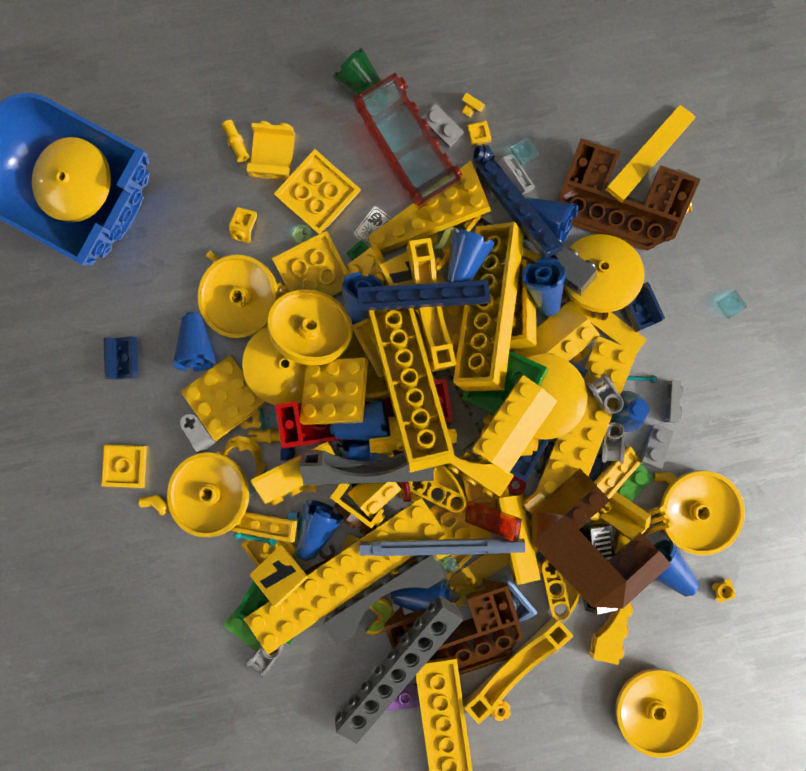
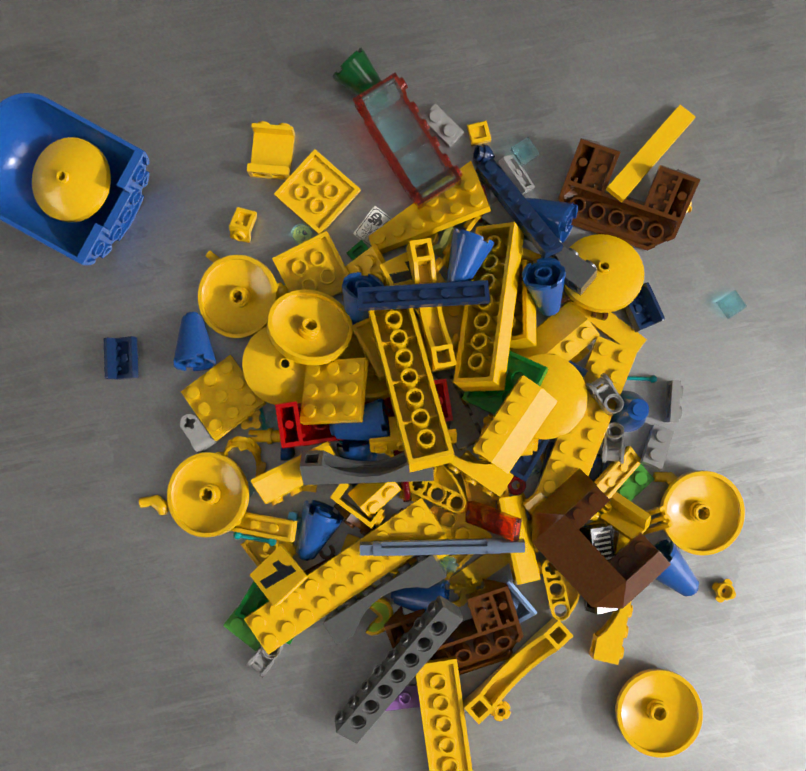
yellow tile [101,445,147,488] -> none
yellow pin [221,120,249,162] -> none
yellow tile [462,92,485,117] -> none

